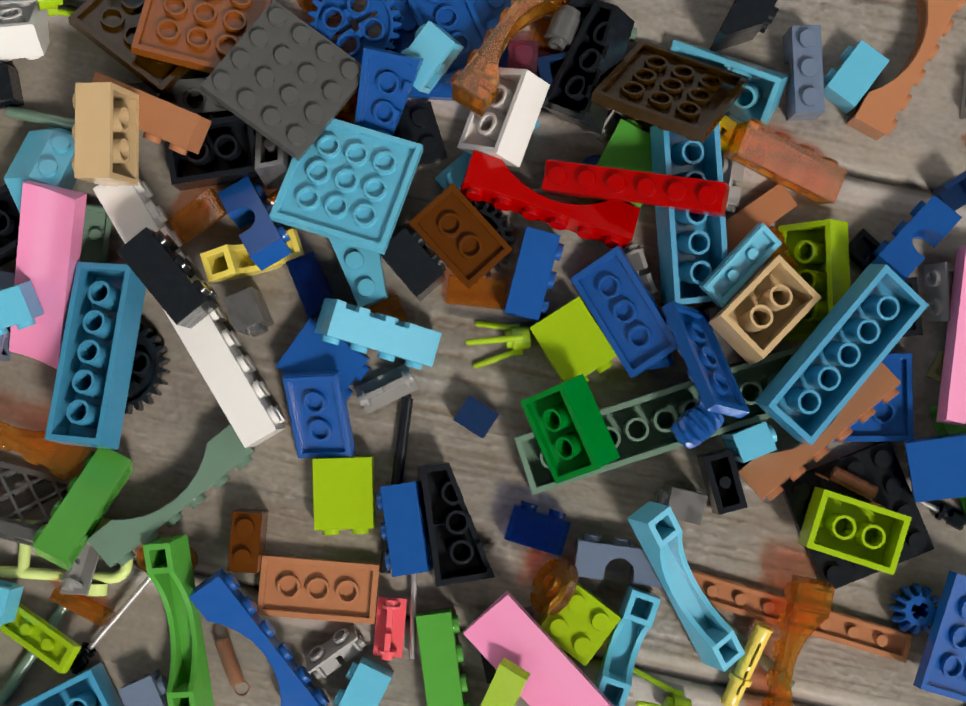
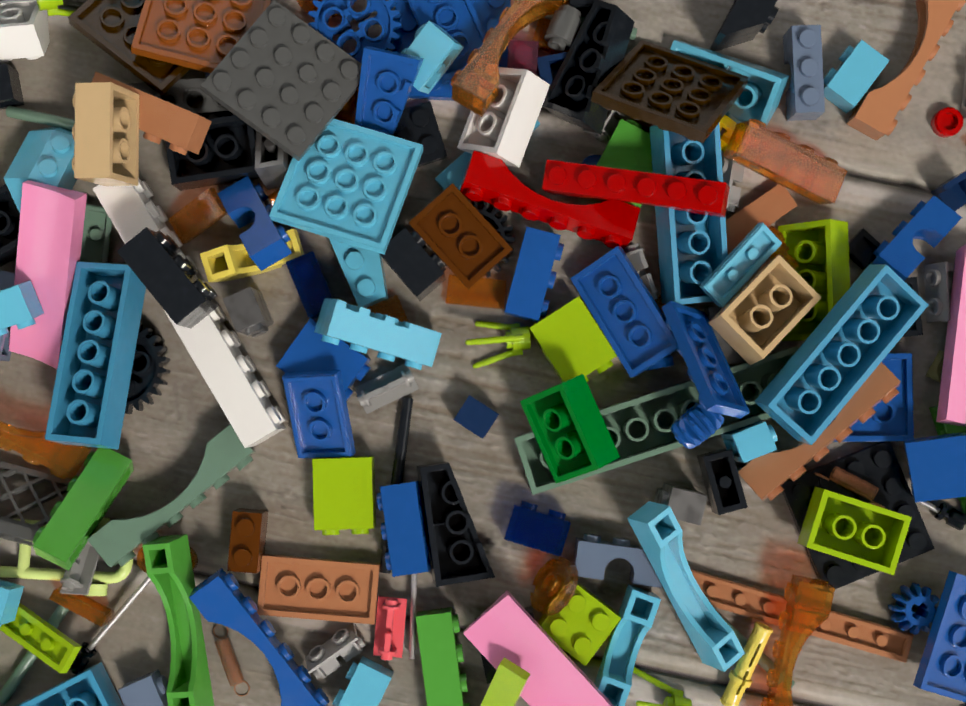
none -> red tile [931,107,963,138]

